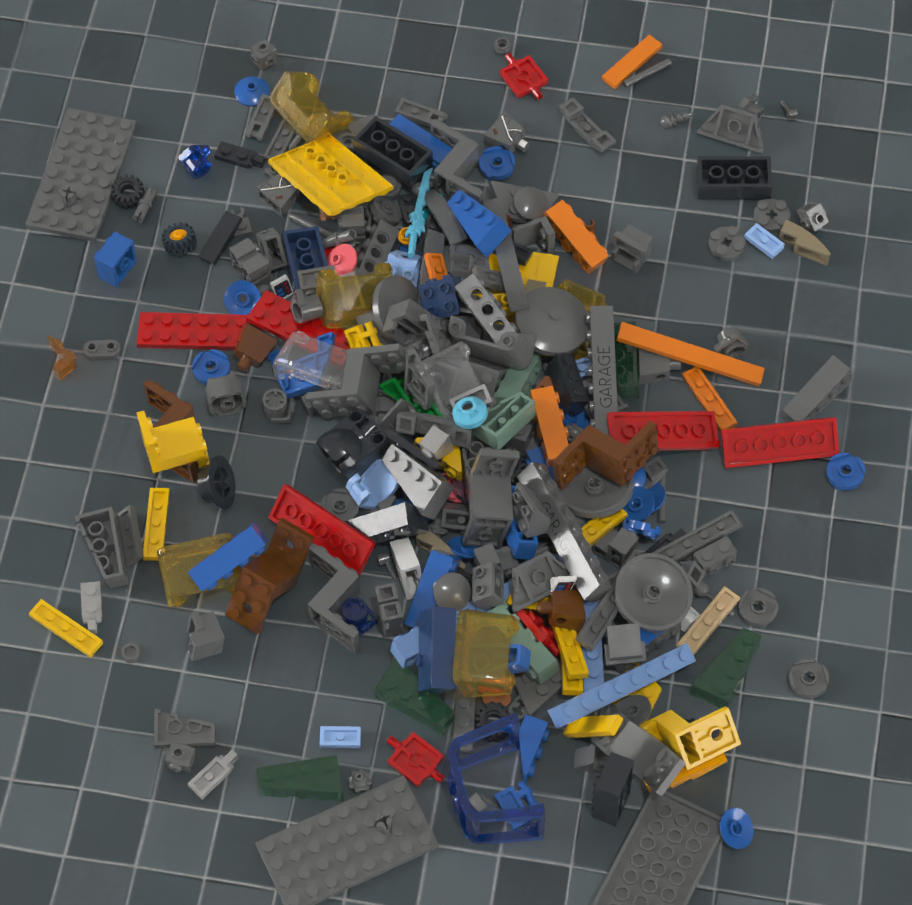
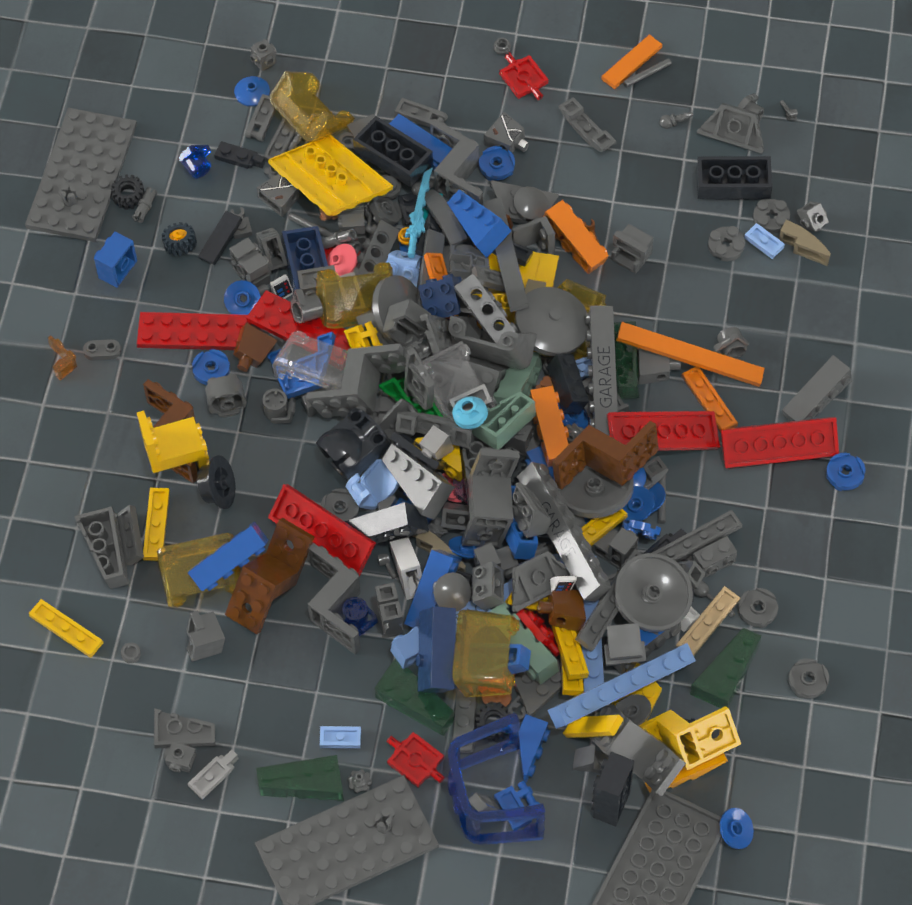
light grey hinge [80,581,103,634] -> none

